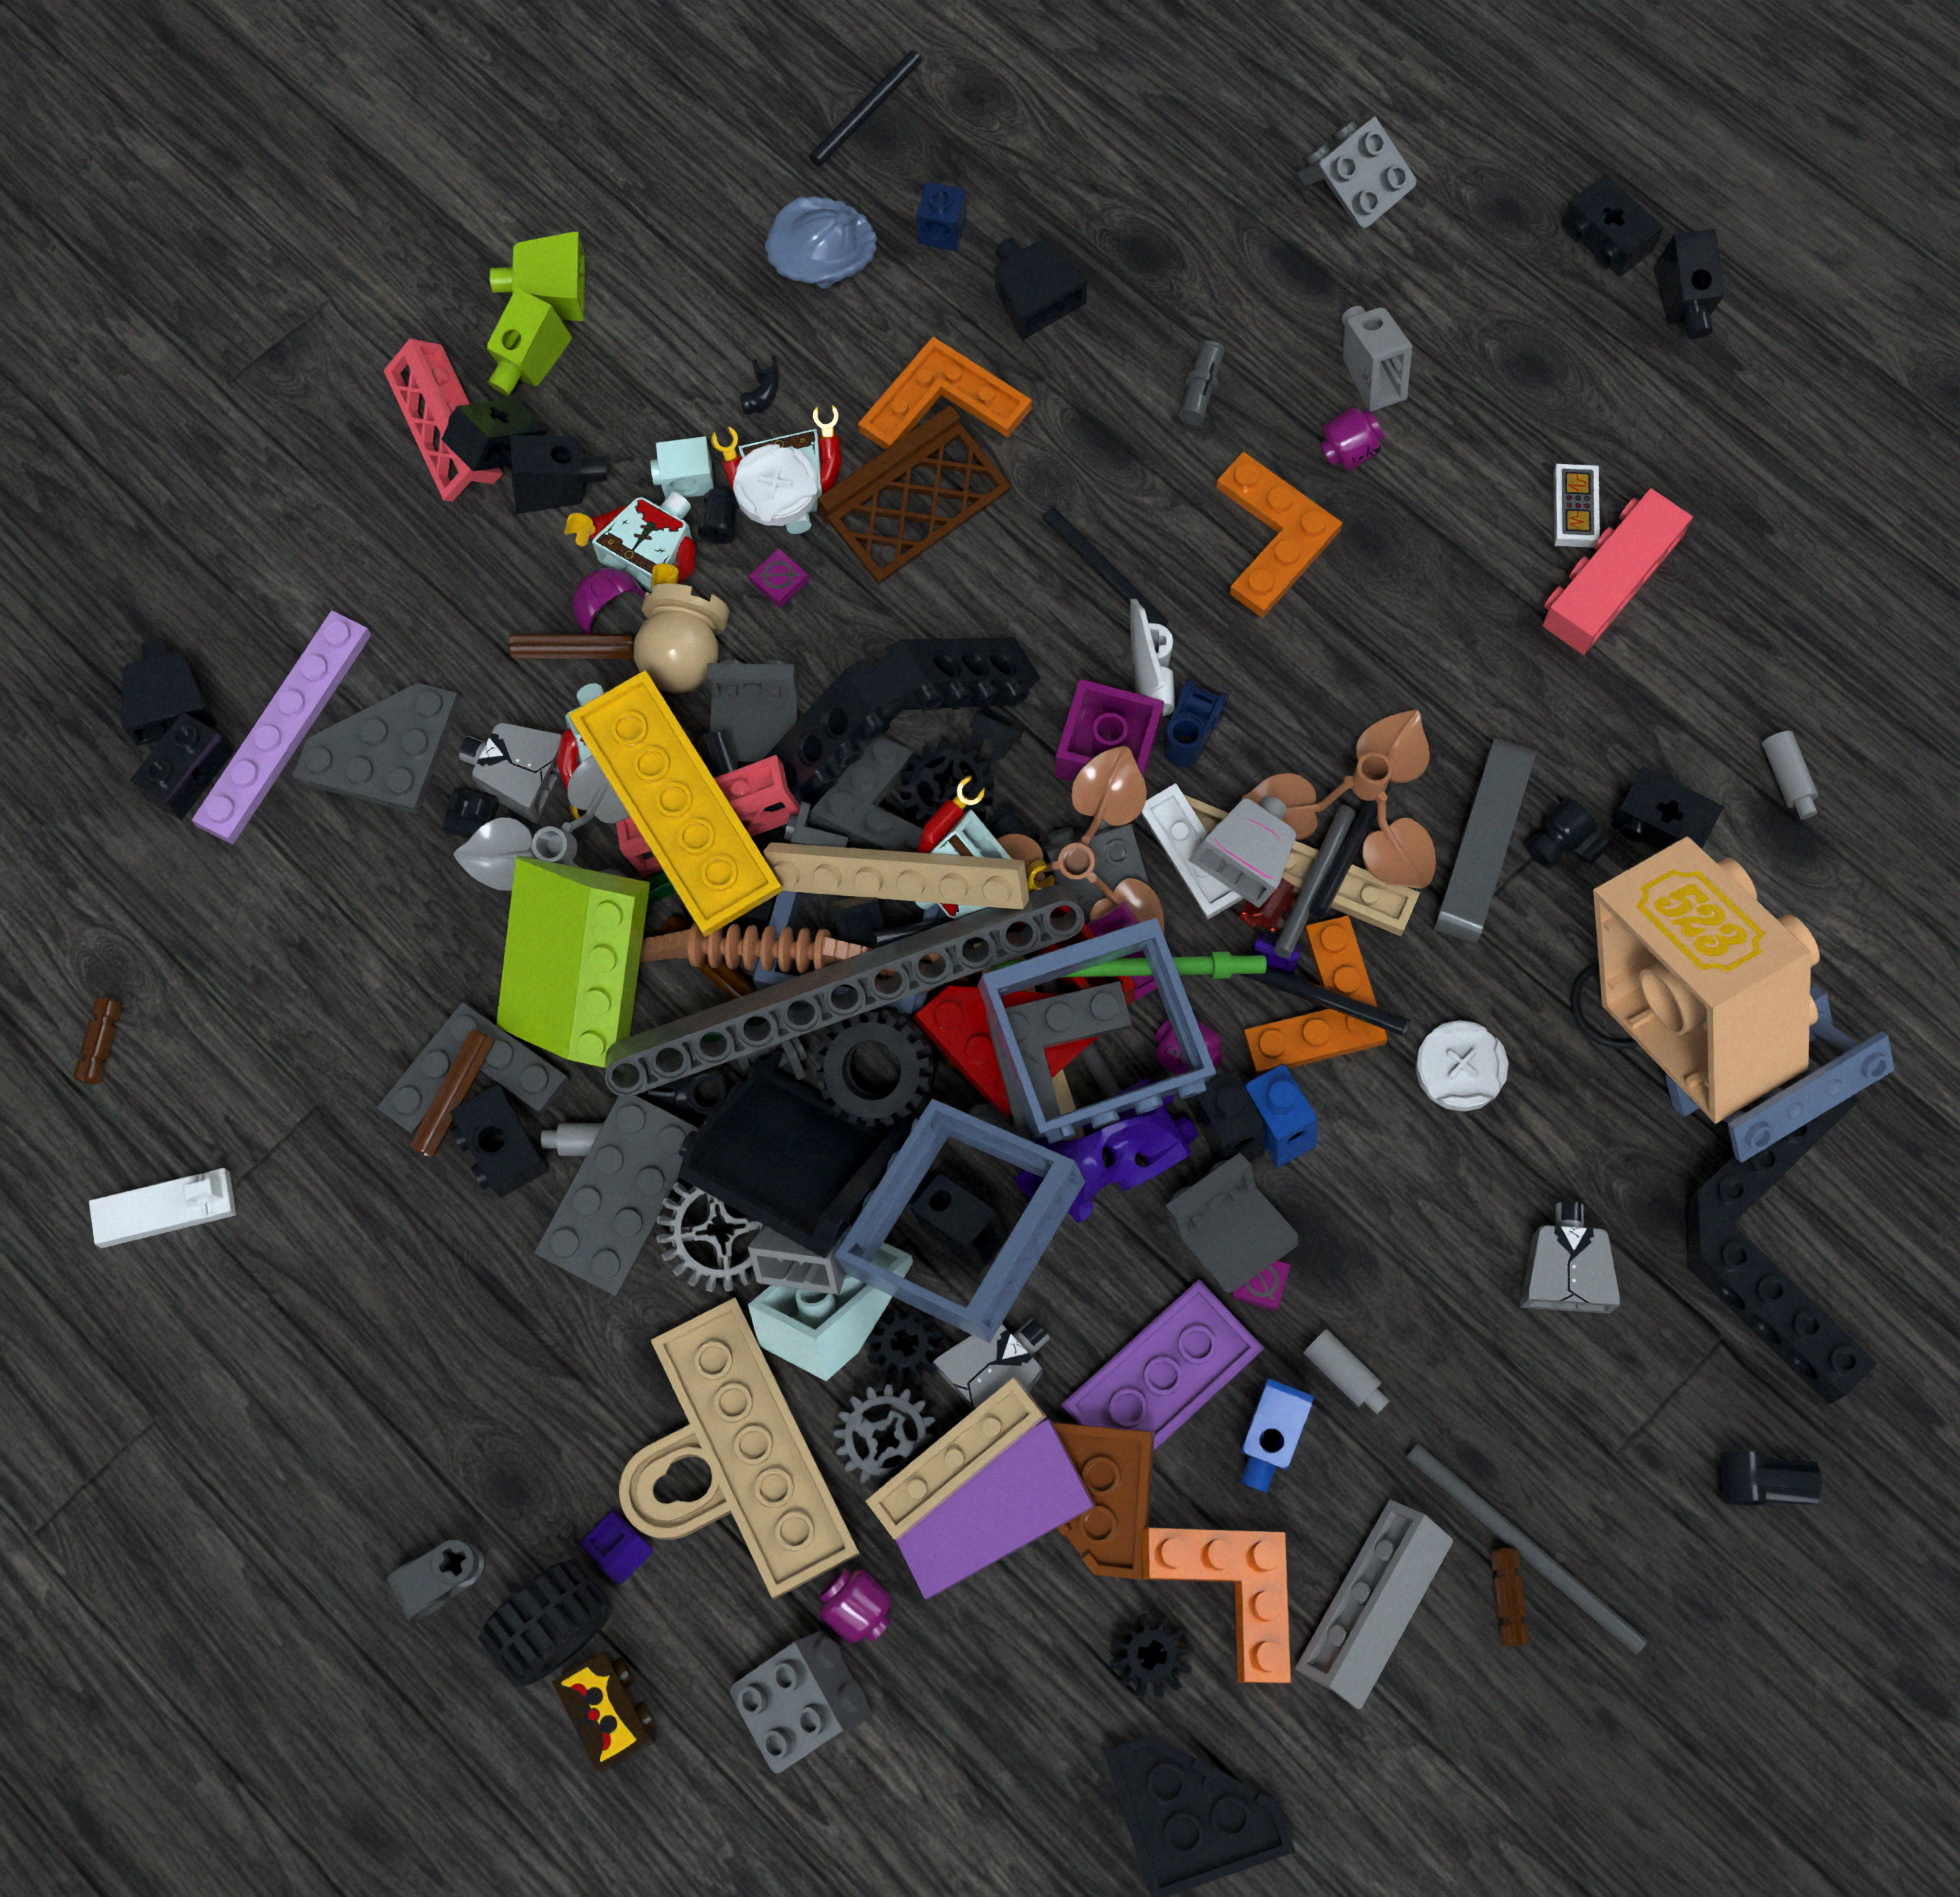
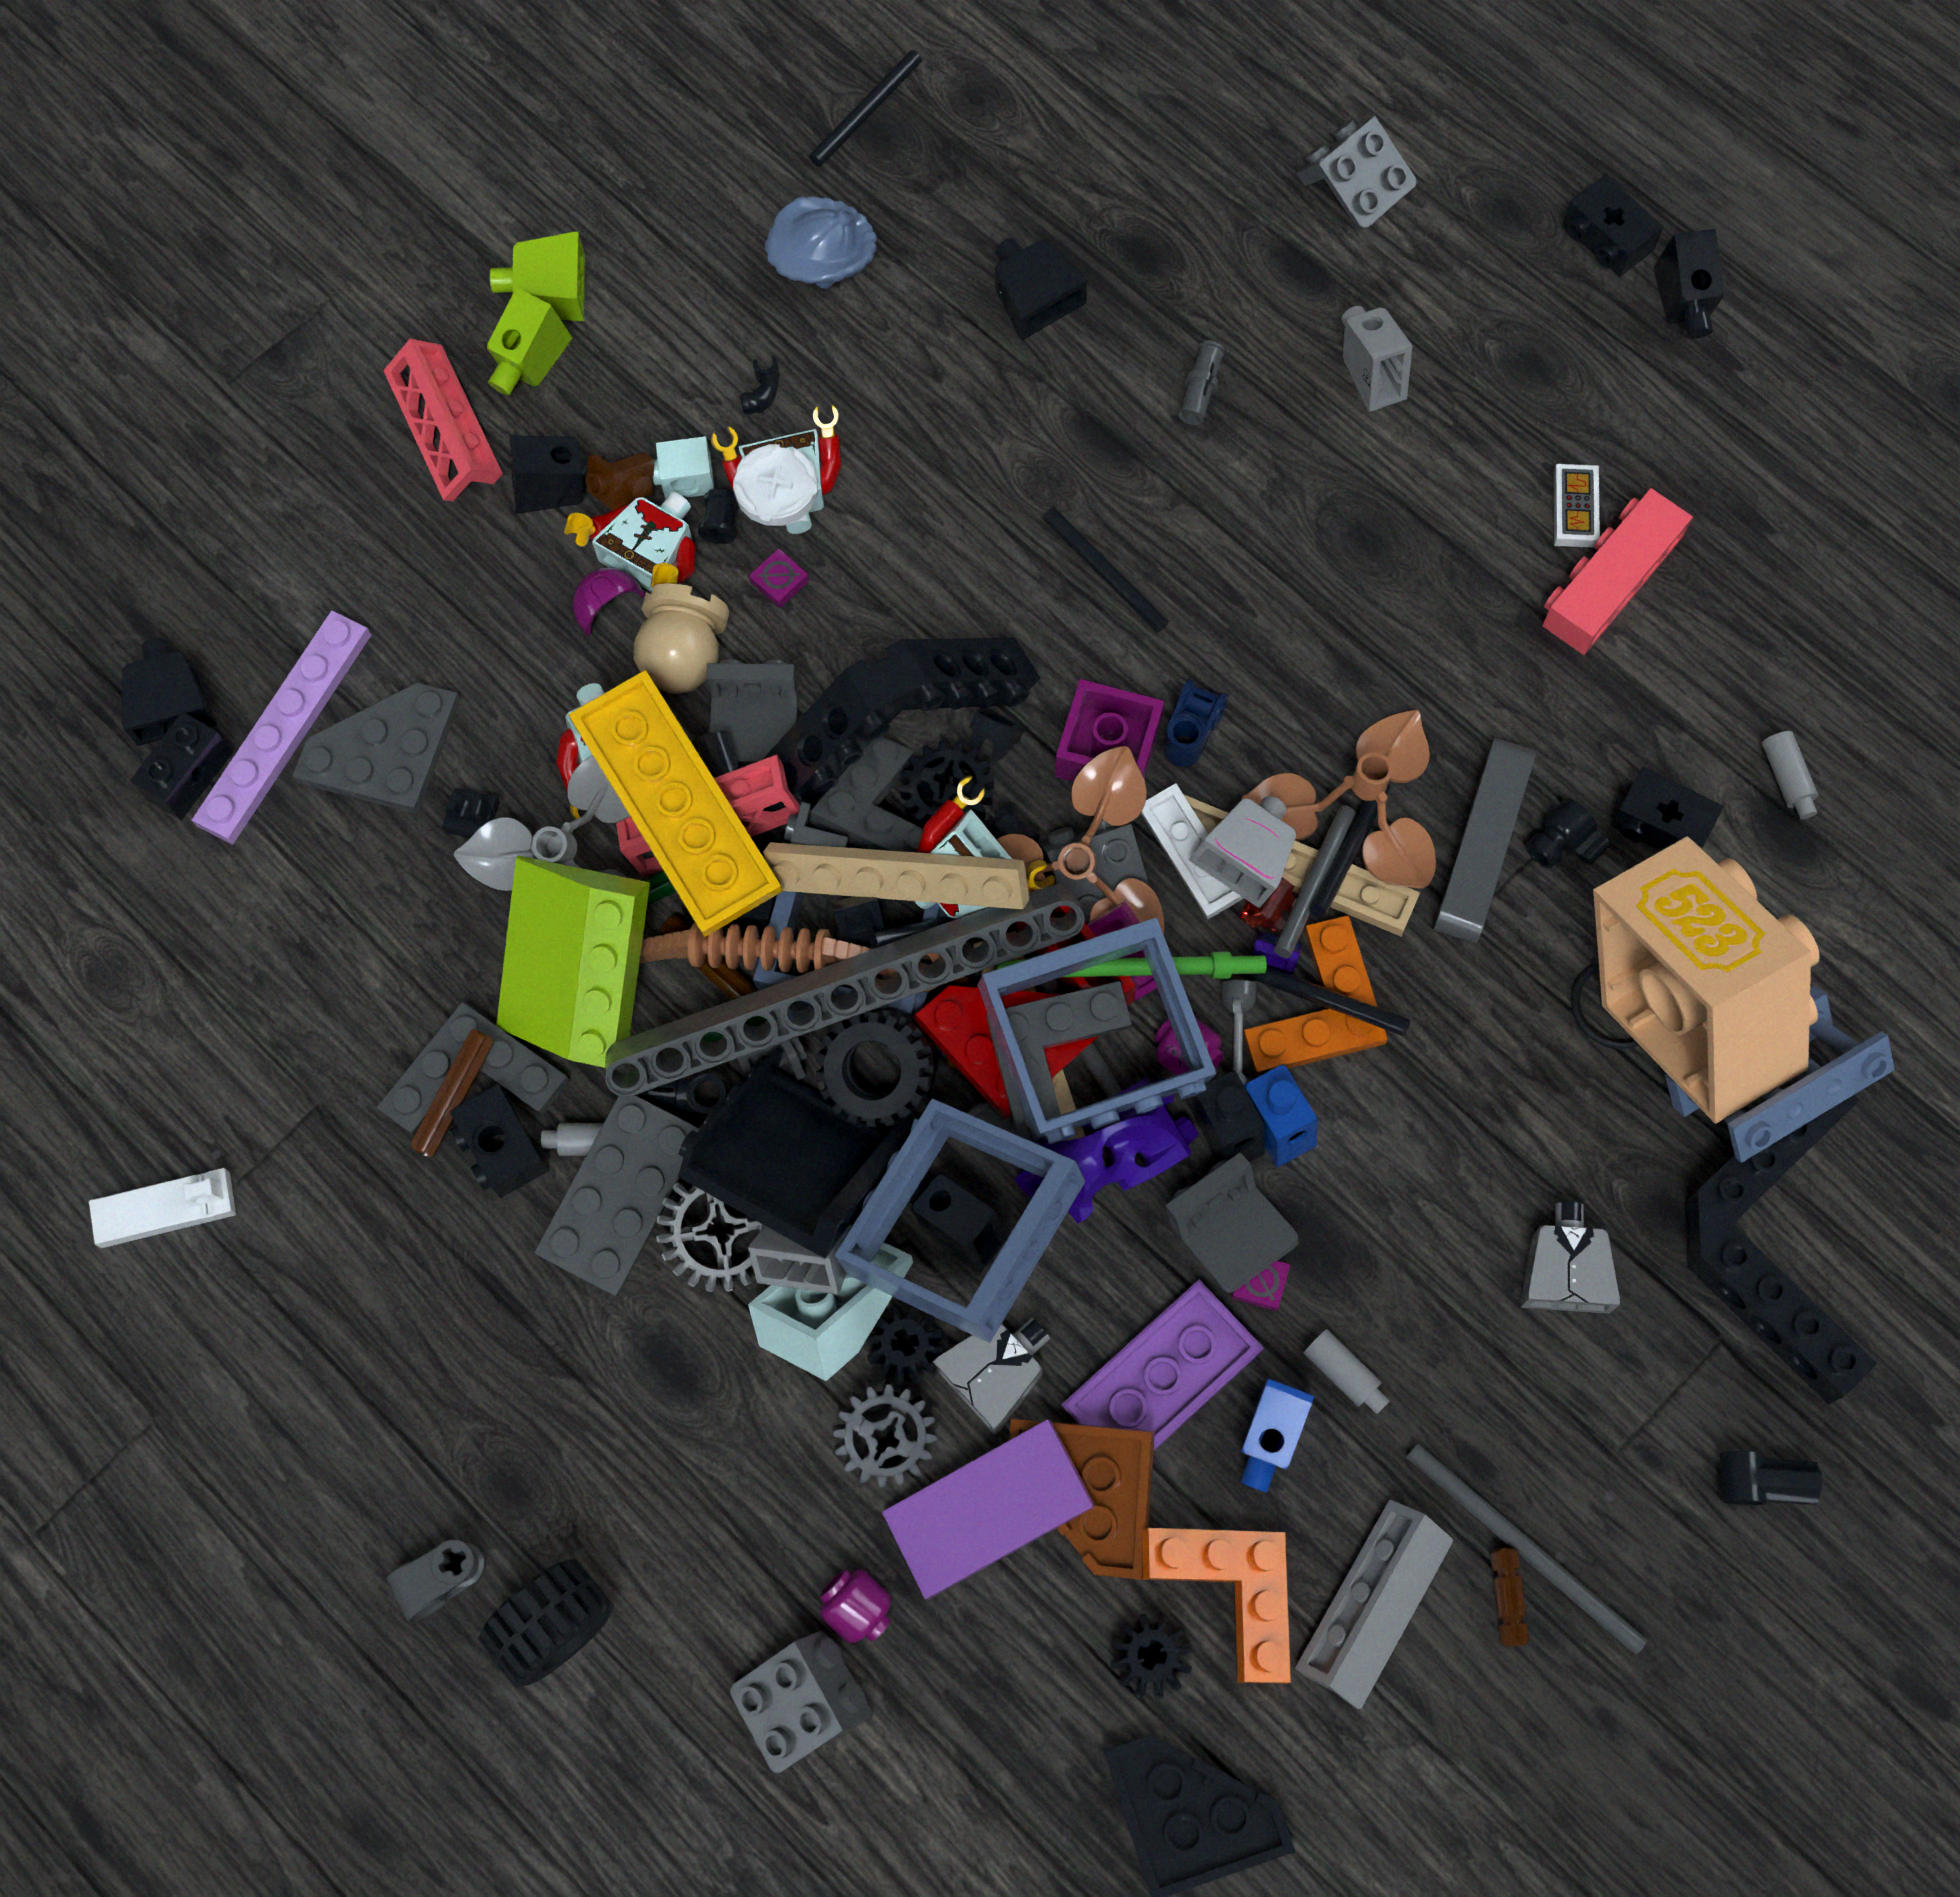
reddish brown axle [74,997,121,1085] -> none
black brick [441,398,547,472] -> none
light grey torso [459,723,561,824] -> none
reddish brown axle [508,633,634,659] -> none
brick [552,1651,658,1772] -> none
dark purple slope [579,1509,653,1584] -> none
tan plate [619,1298,860,1599] -> none
reddish brown fence [817,404,1011,585] -> none
orange plate [858,337,1032,450] -> none
tan plate [866,1377,1047,1540] -> none
dark blue brick [916,182,967,252] -> none
white panel [1130,599,1175,716] -> none
orange plate [1216,452,1343,618] -> none
magenta head [1319,407,1385,470] -> none
white tile [1415,1020,1508,1112] -> none
none -> reddish brown bracket [586,452,654,510]
none -> hinge [1221,980,1257,1085]

